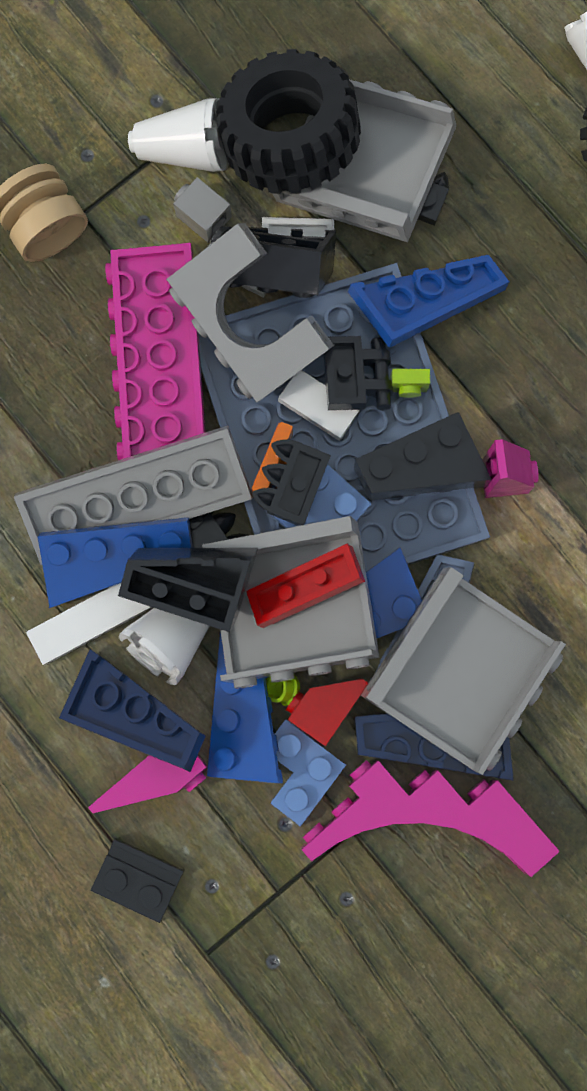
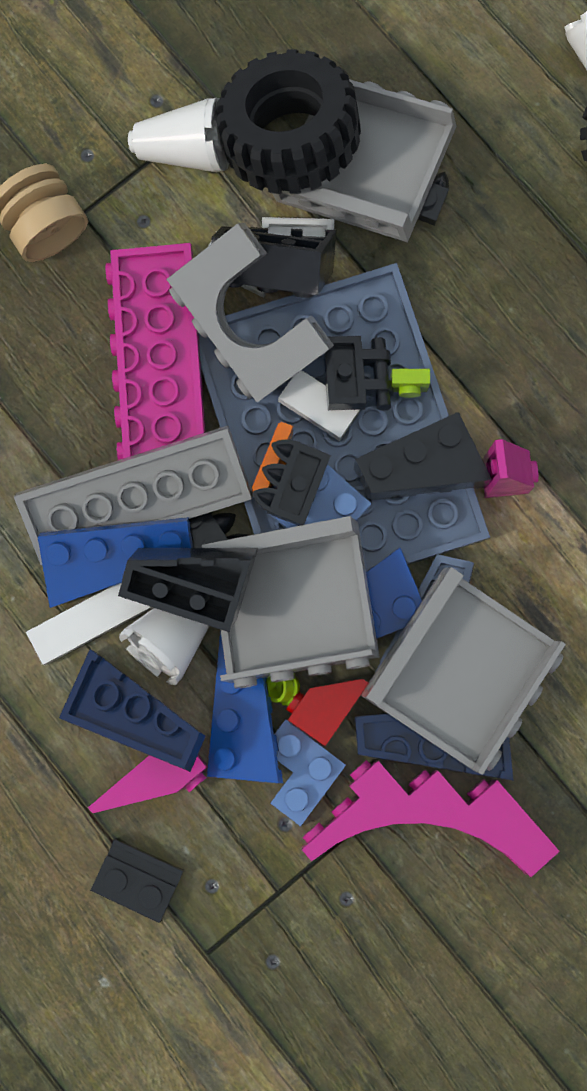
light grey brick [173,177,232,243] -> none
red plate [246,543,365,628] -> none
blue wing [348,255,510,348] -> none

